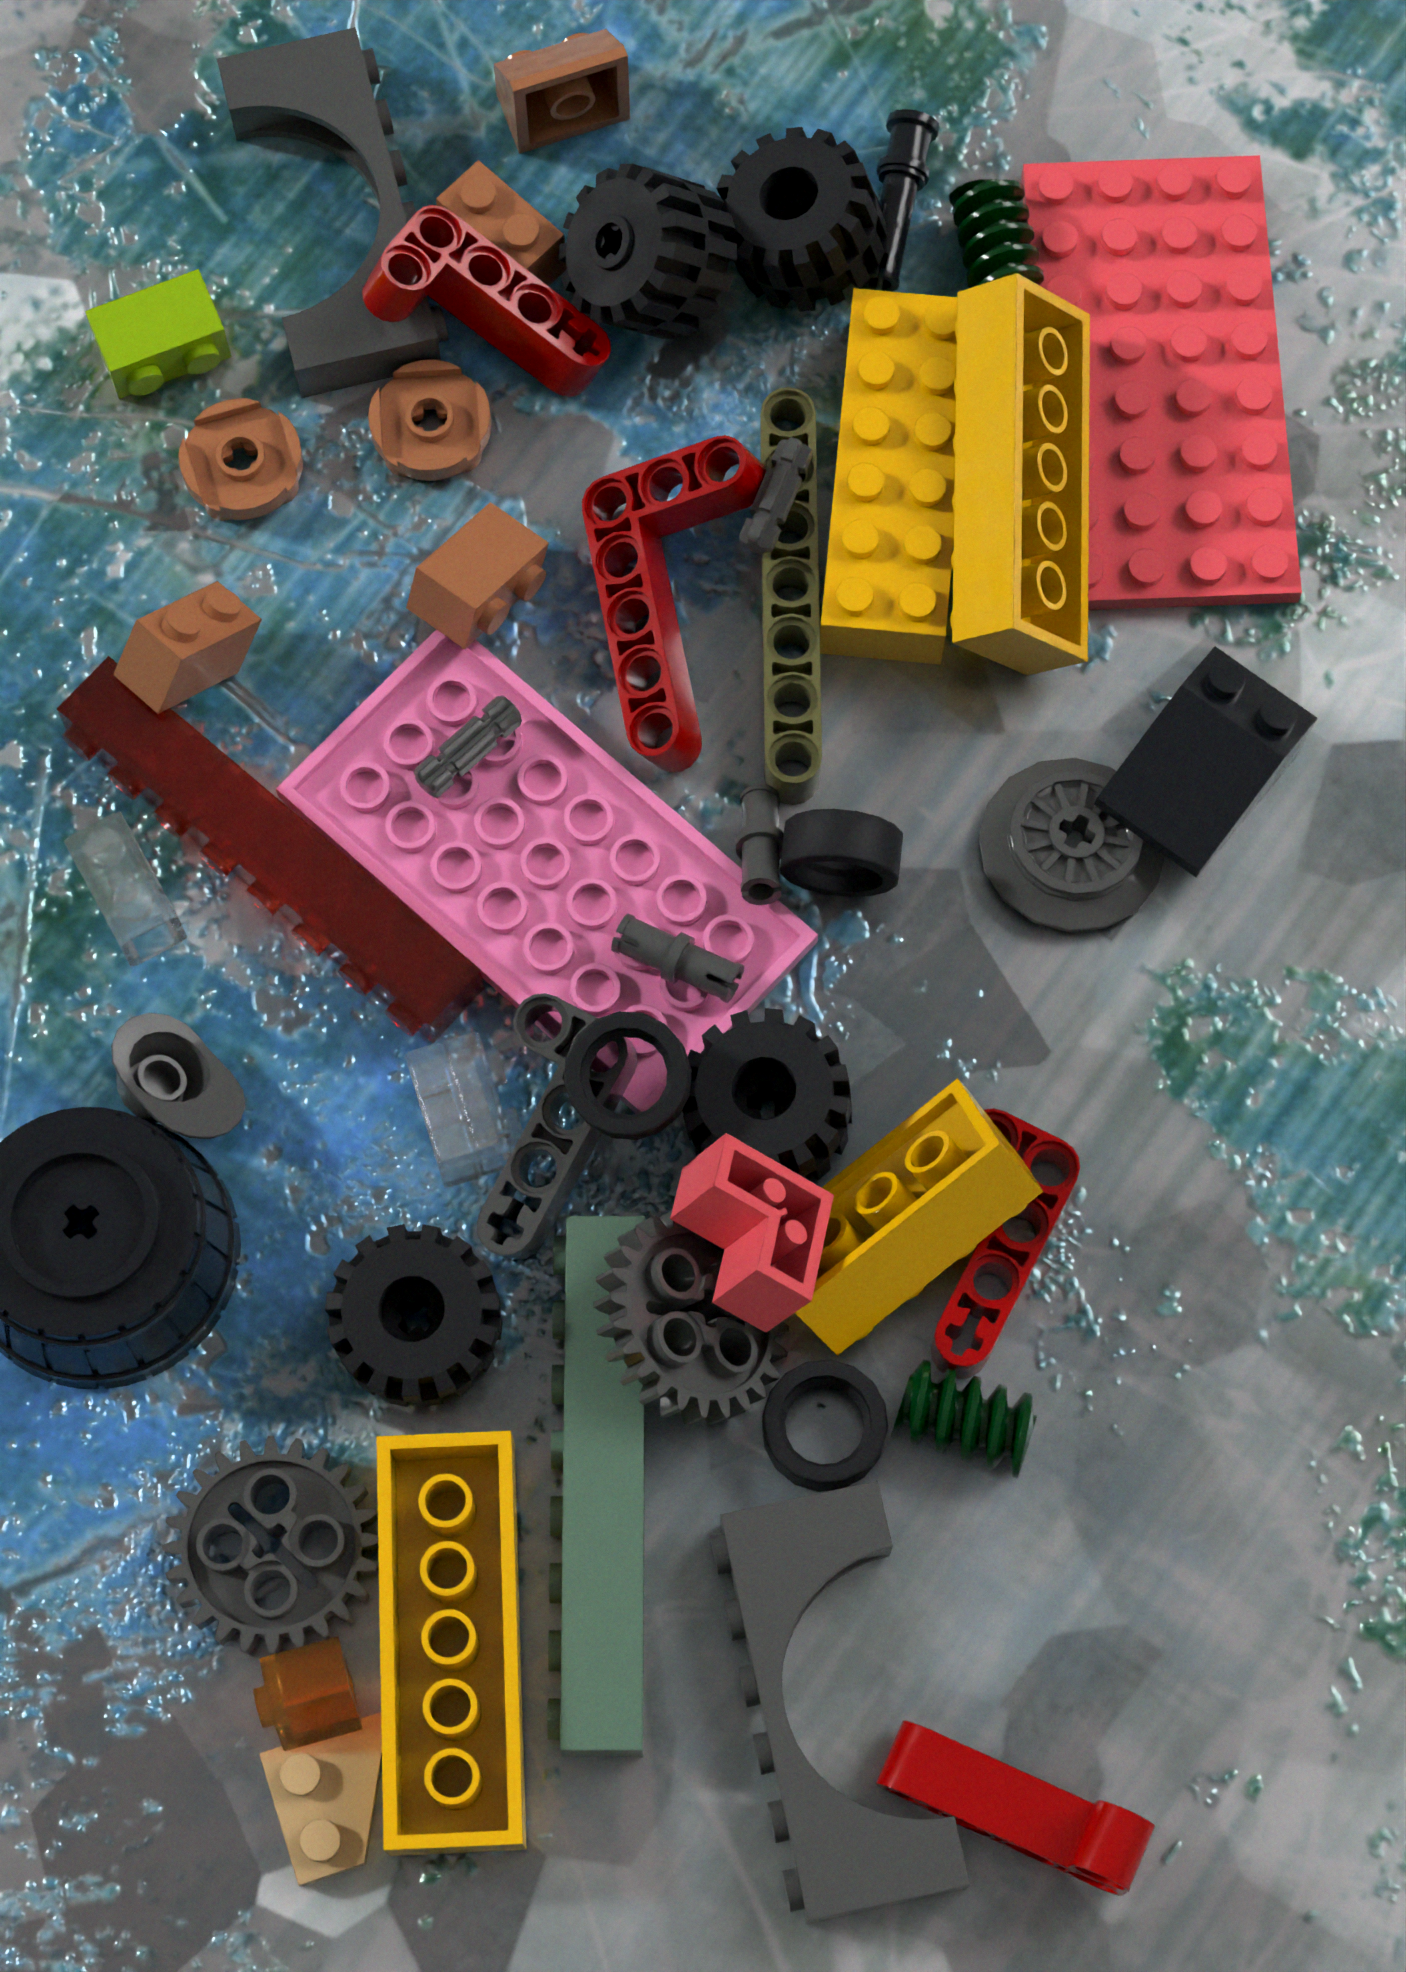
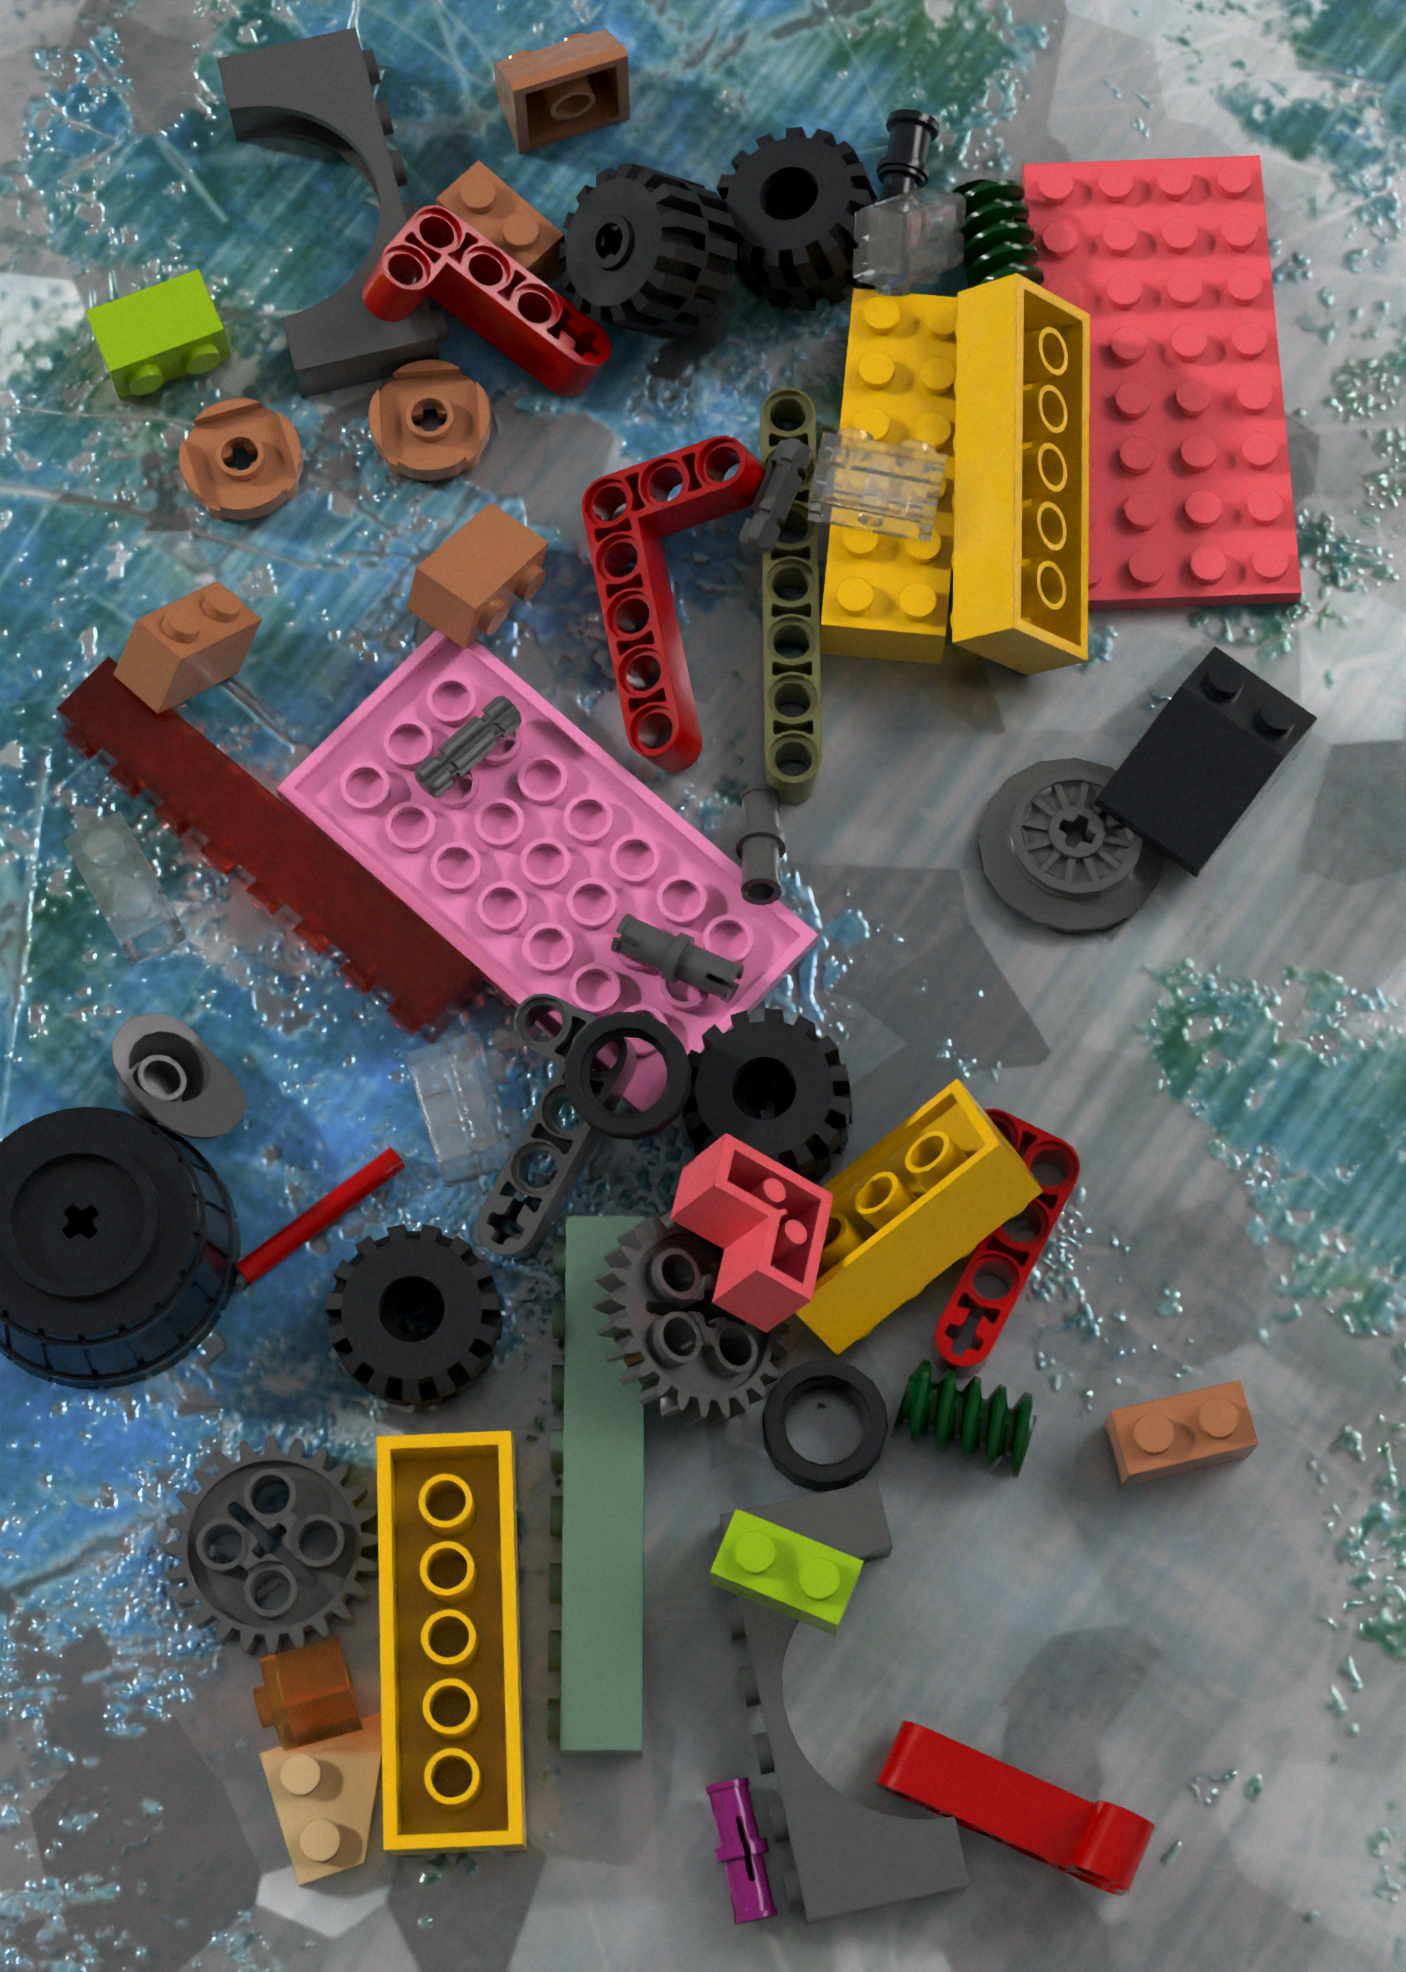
black tyre [780,809,903,897] -> none
none -> red bar [235,1147,406,1285]
none -> magenta pin [706,1778,778,1925]
none -> lime brick [710,1508,864,1636]
none -> clear brick [808,428,947,543]
none -> clear brick [853,188,966,296]
none -> nougat brick [1103,1380,1259,1489]

